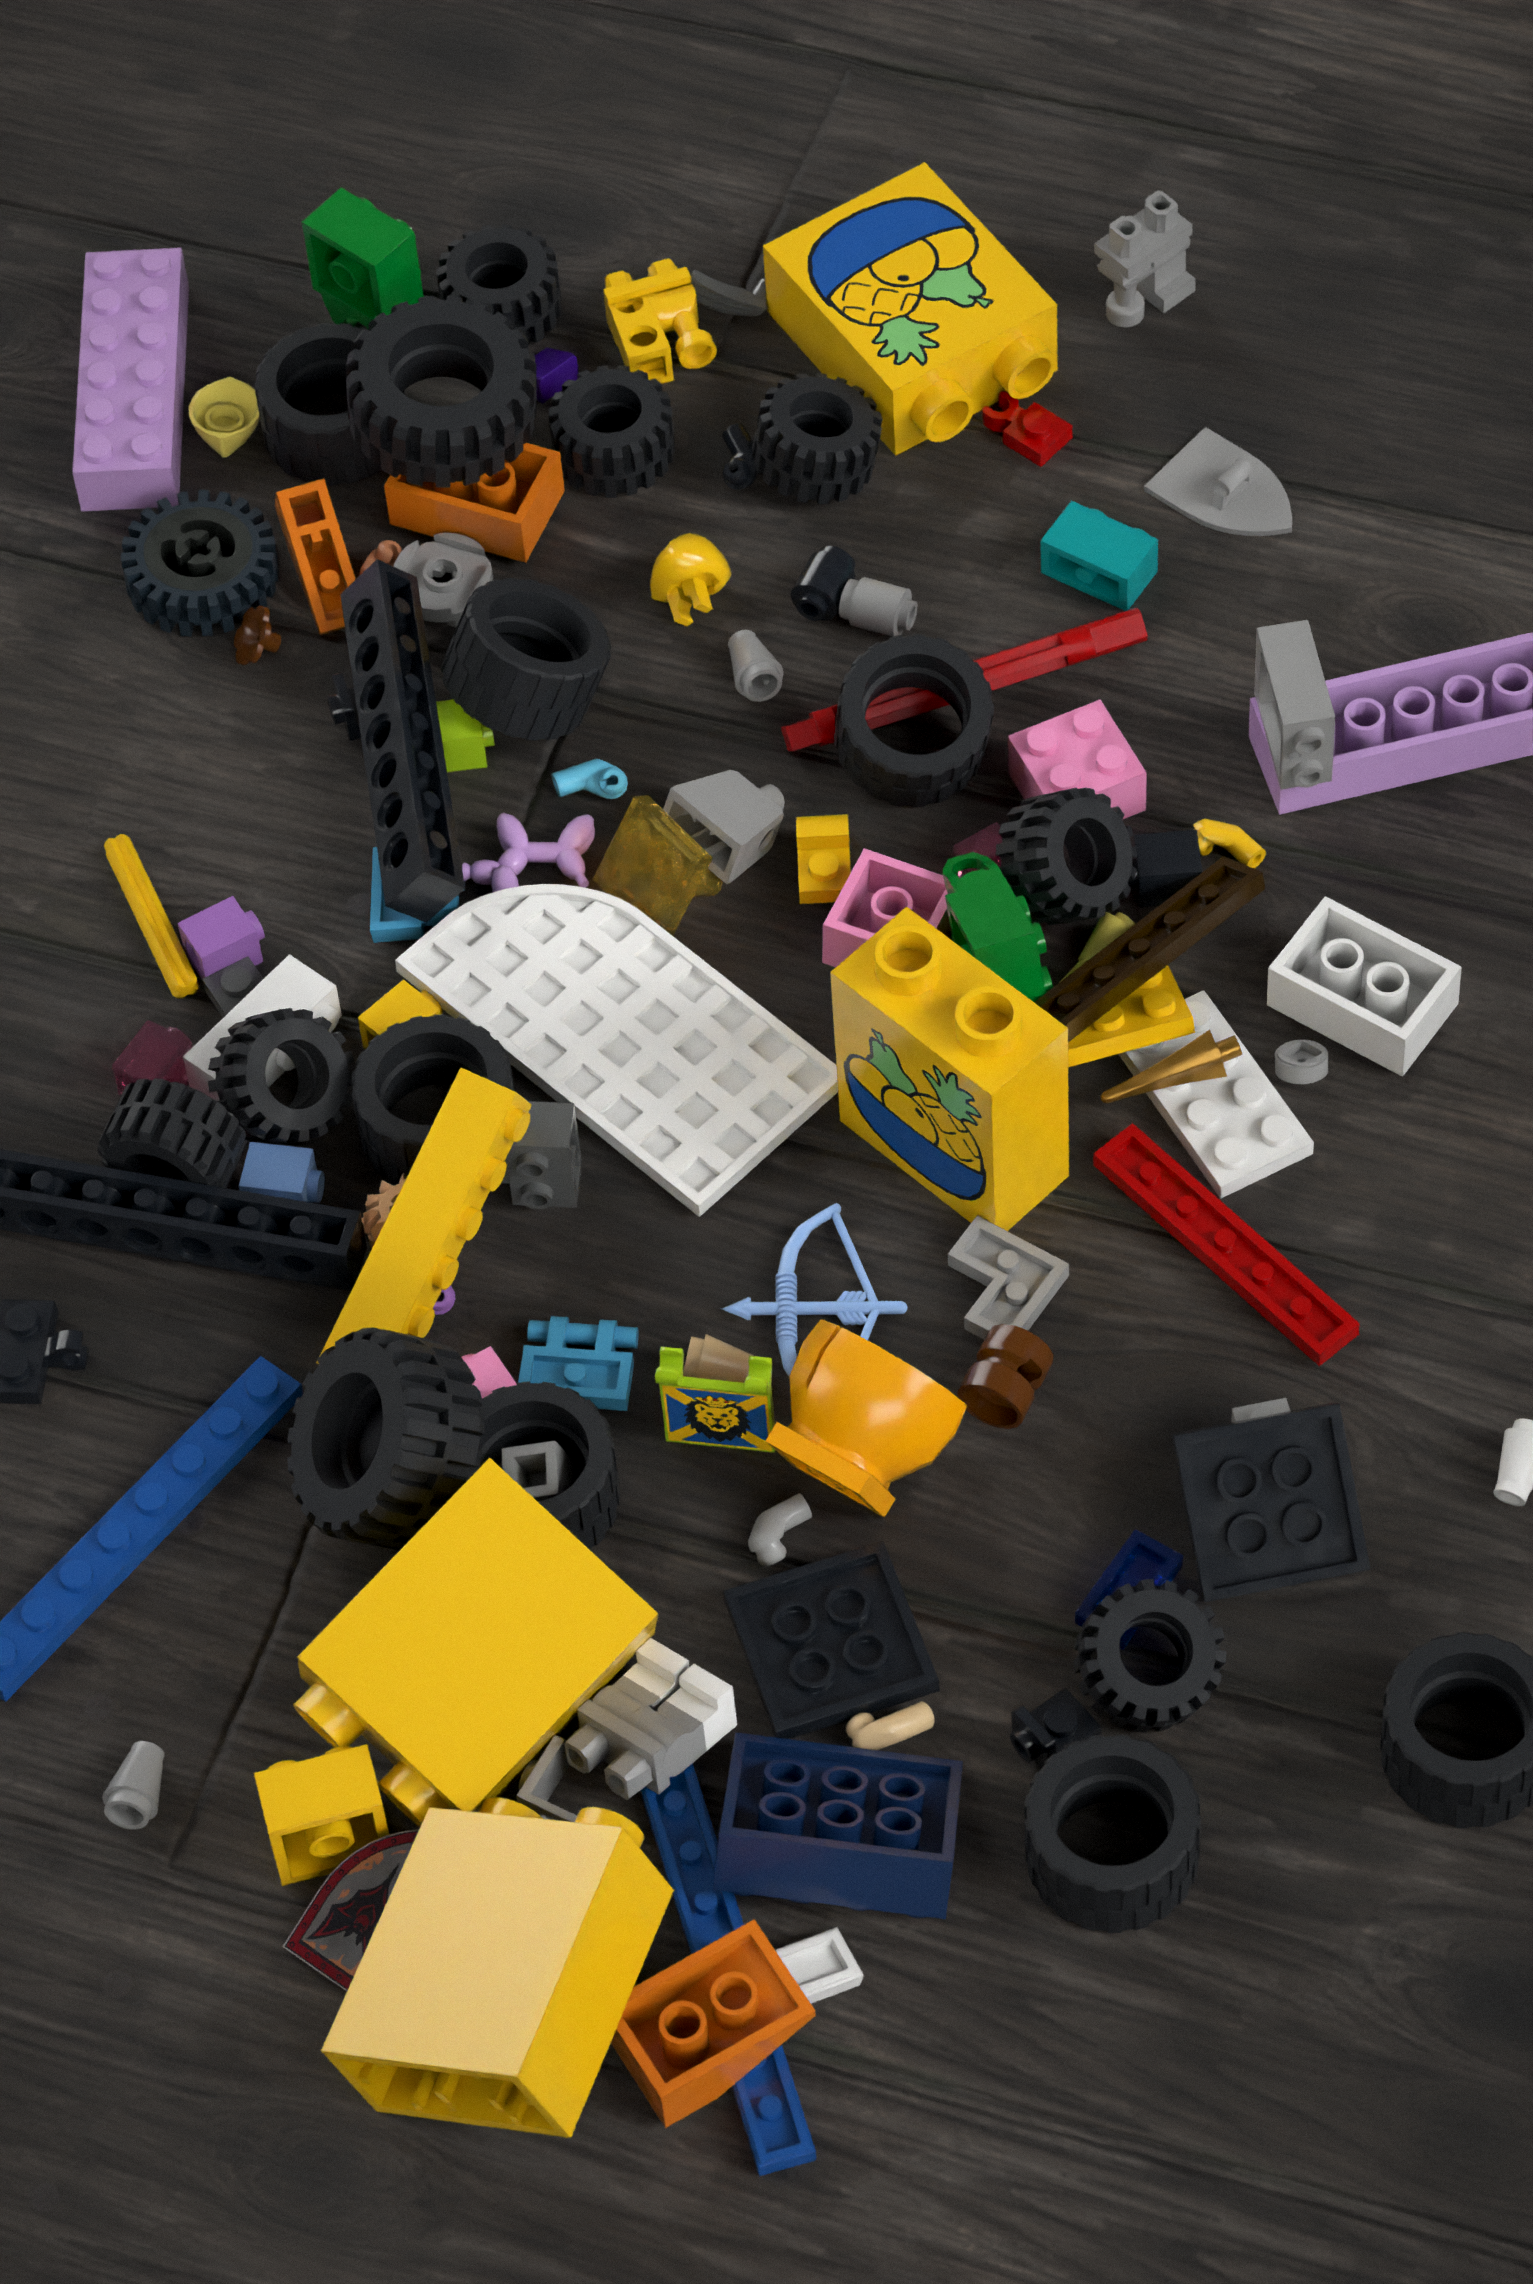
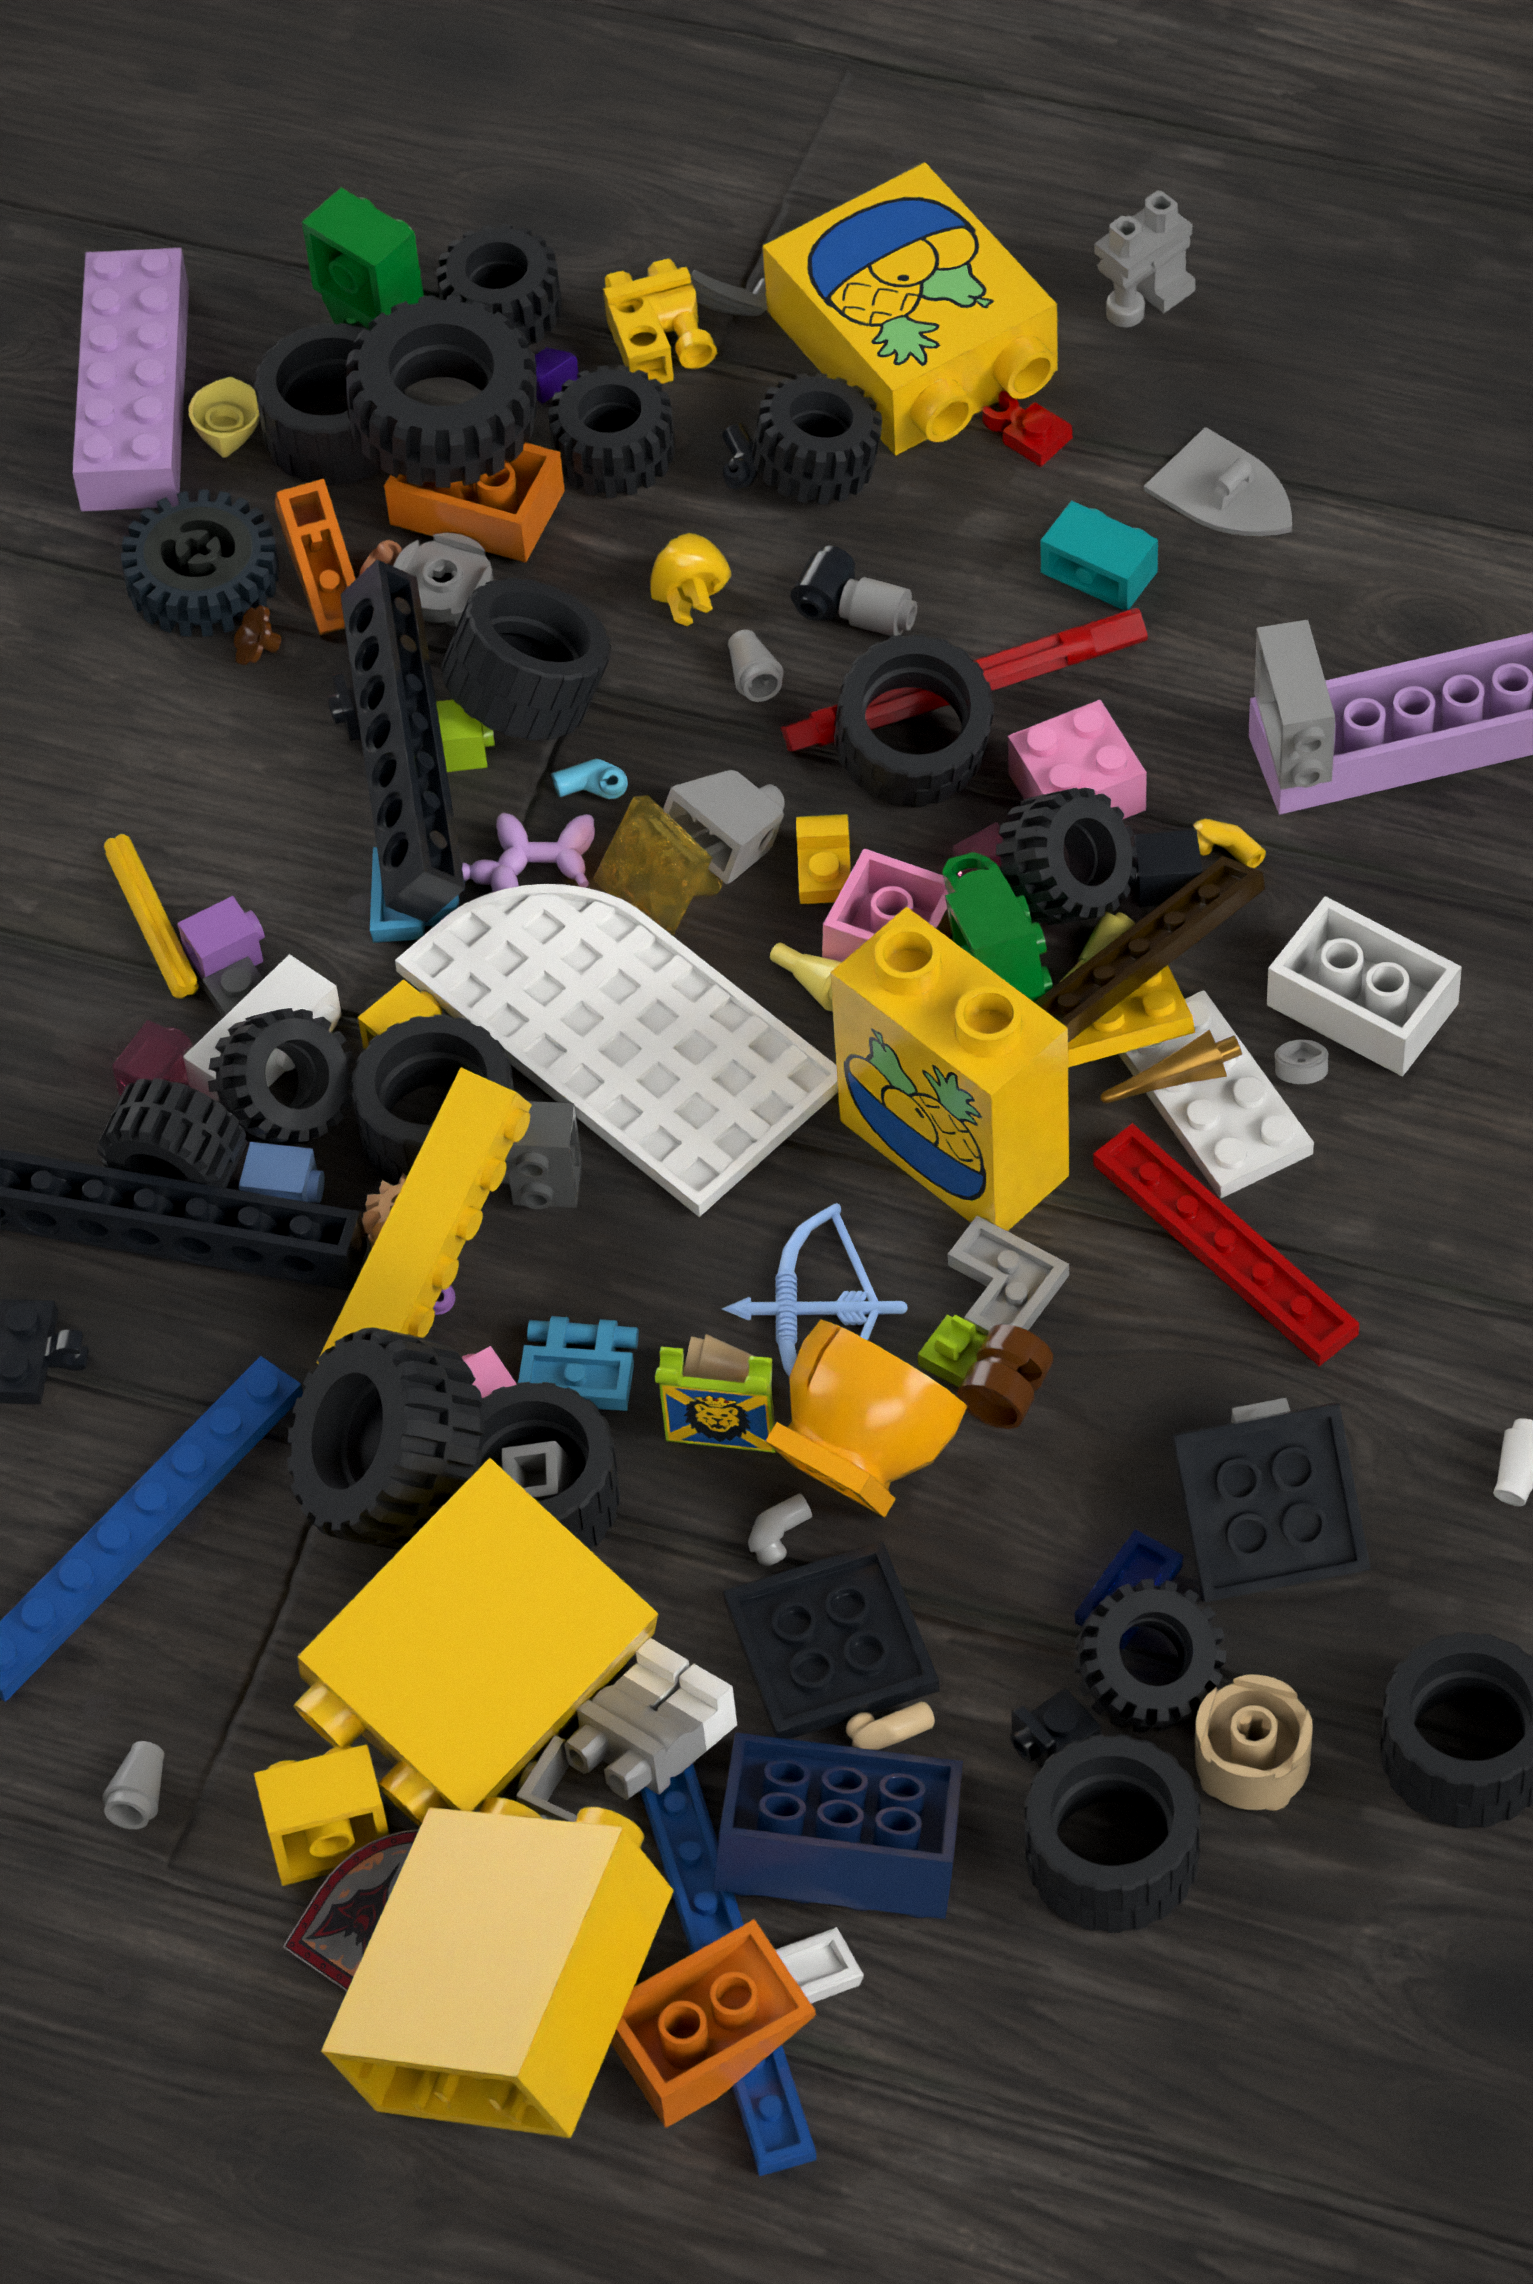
none -> light yellow cone [770,943,842,1011]
none -> lime tile [918,1315,986,1387]
none -> tan brick [1195,1675,1313,1811]

